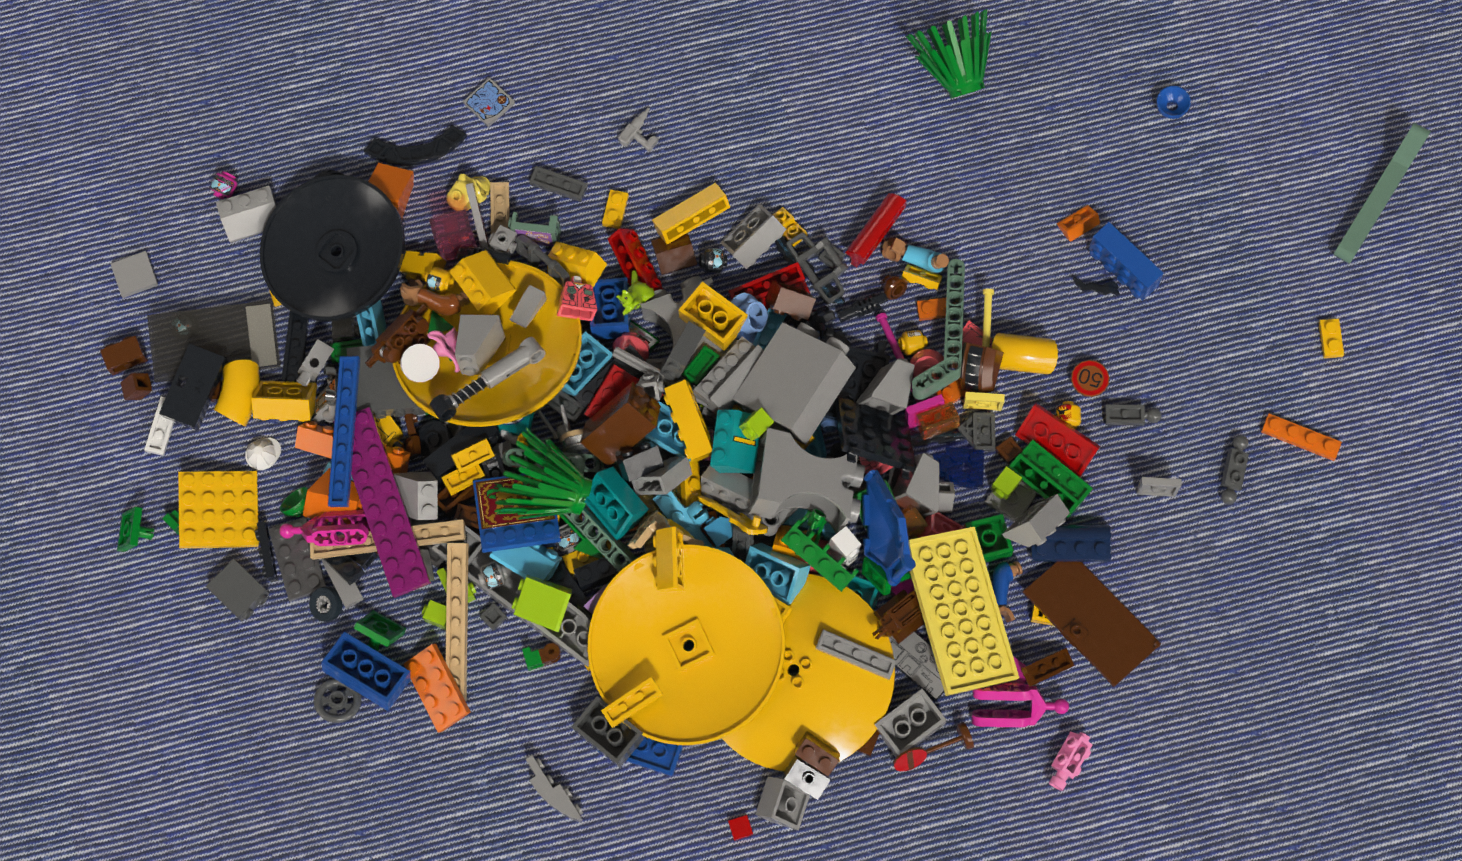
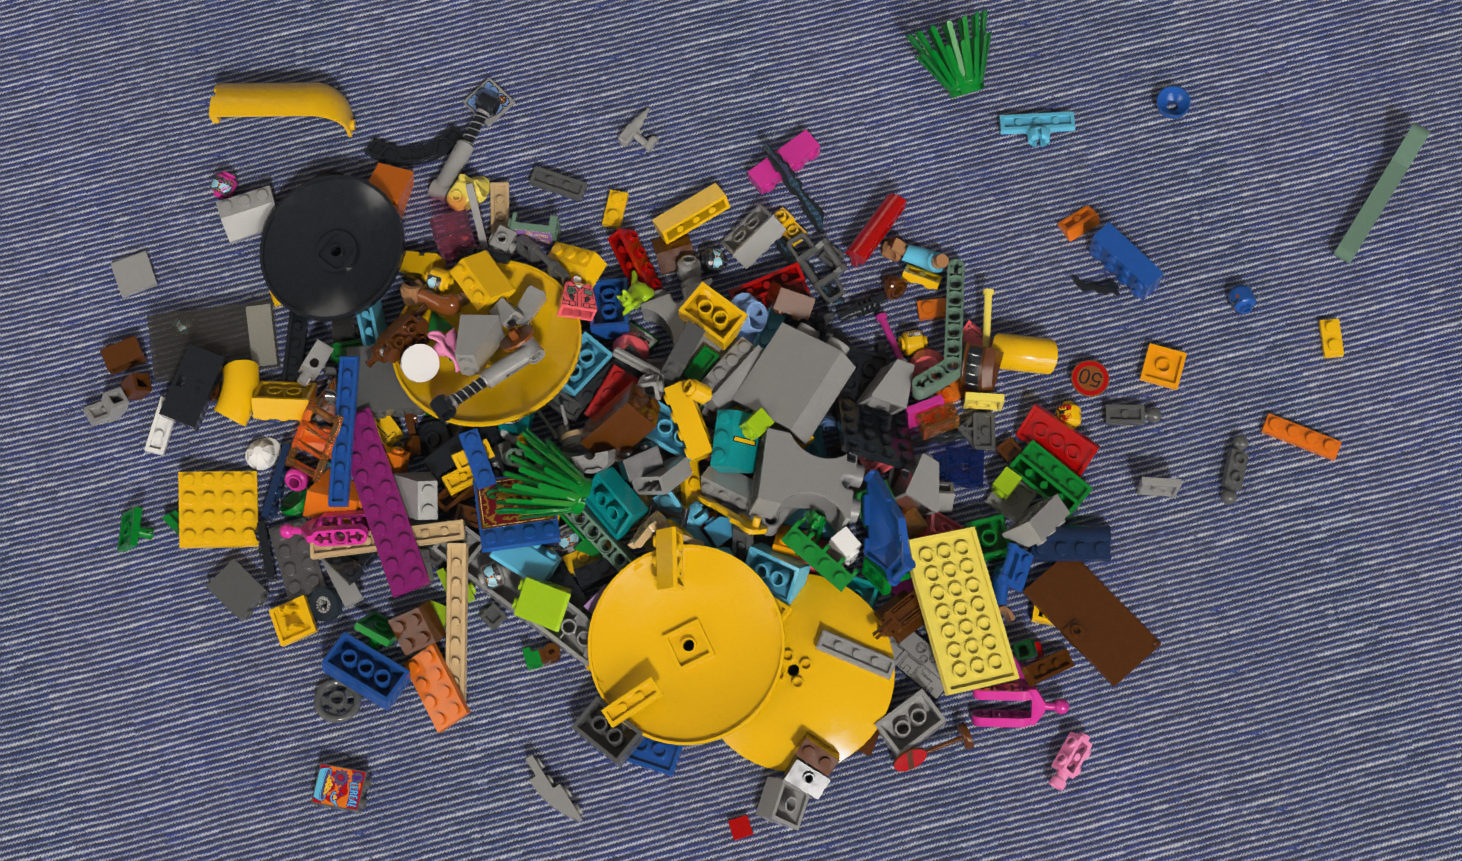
none -> light grey brick [83,387,129,426]
none -> yellow panel [209,82,356,137]
none -> dark blue plate [261,443,296,522]
none -> yellow plate [269,595,319,647]
none -> dark pink head [284,463,313,491]
none -> clear orange bar [285,399,344,483]
none -> brick [311,763,372,814]
none -> reddish brown brick [388,600,446,656]
none -> piece [428,92,501,203]
none -> blue plate [458,428,497,490]
none -> light grey brick [489,297,524,328]
none -> dark orange piece [500,325,535,351]
none -> light grey cylinder [571,449,616,474]
none -> black piece [647,501,690,527]
none -> light grey head [677,255,701,281]
none -> yellow brick [682,379,712,404]
none -> dark pink brick [748,130,820,195]
none -> black sword [762,144,825,232]
none -> blue plate [996,543,1034,592]
none -> medium azure plate [999,111,1075,147]
none -> dark green leg [1013,638,1045,663]
none -> light orange plate [1140,343,1187,390]
none -> blue head [1228,284,1256,314]

